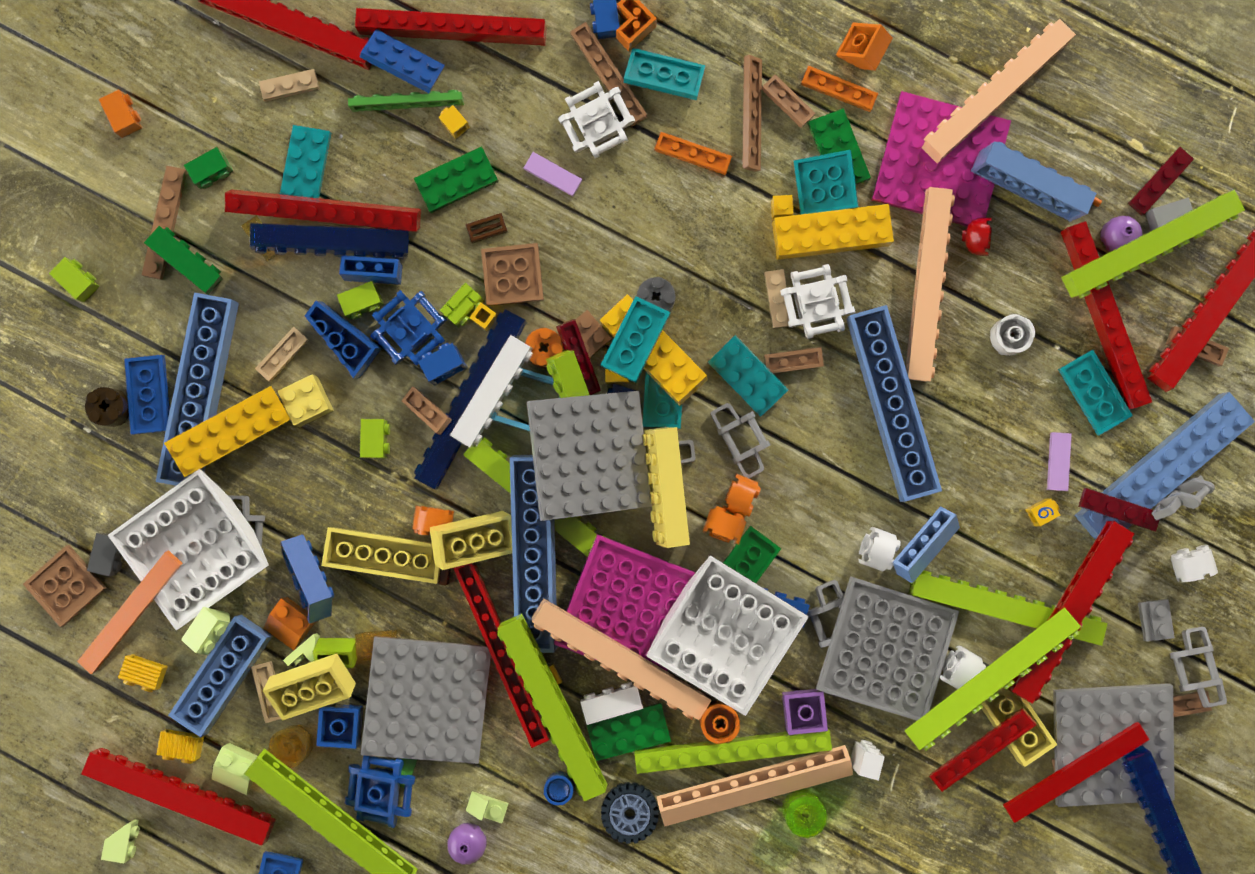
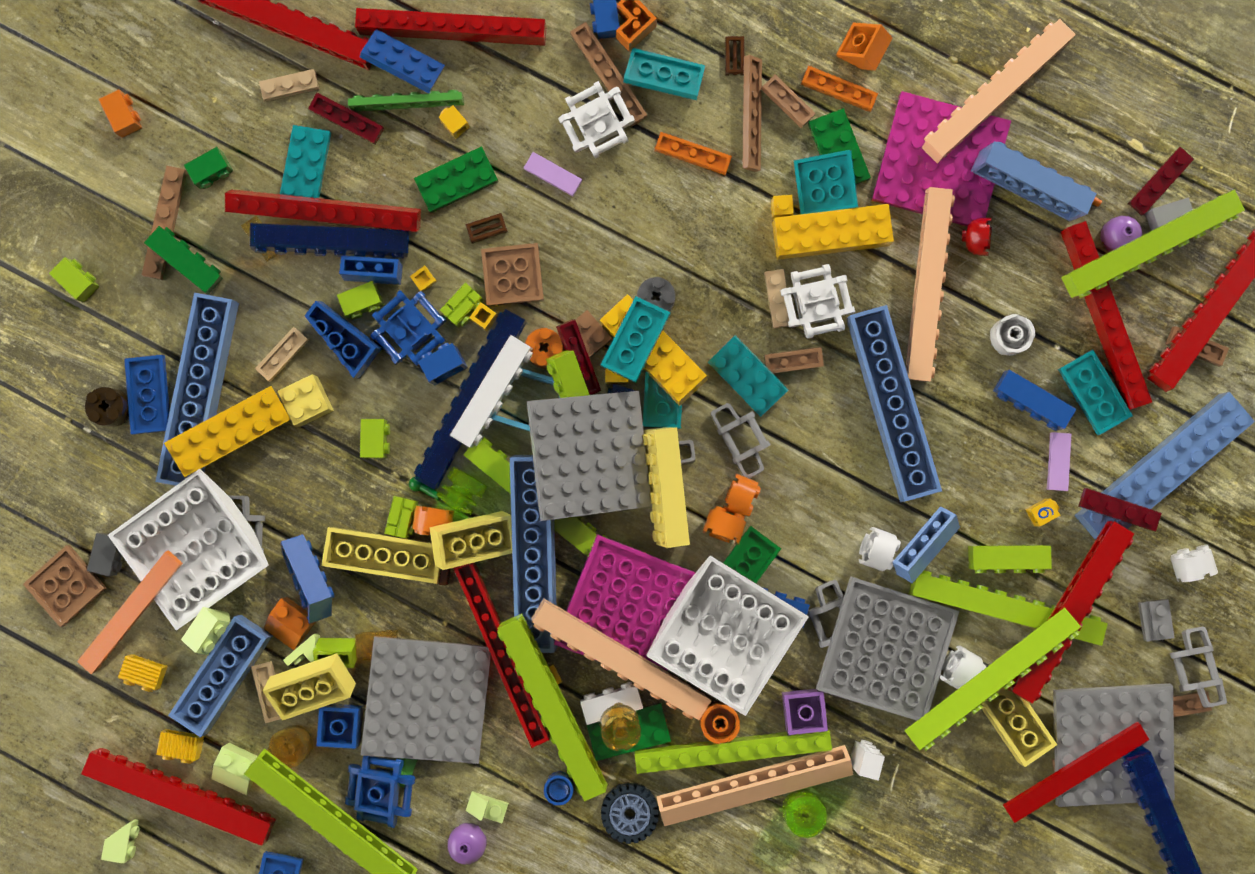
medium nougat plate [402,386,452,435] -> none
red tile [929,708,1036,792] -> none
light grey bar [1152,475,1215,520] -> none
none -> dark red plate [308,92,384,145]
none -> lime brick [384,496,419,539]
none -> green bar [409,476,442,501]
none -> yellow plate [410,265,437,292]
none -> clear neon green wheel [436,466,488,515]
none -> clear yellow brick [600,702,641,751]
none -> reddish brown tile [725,36,745,76]
none -> lime brick [968,545,1052,573]
none -> blue brick [993,370,1076,431]

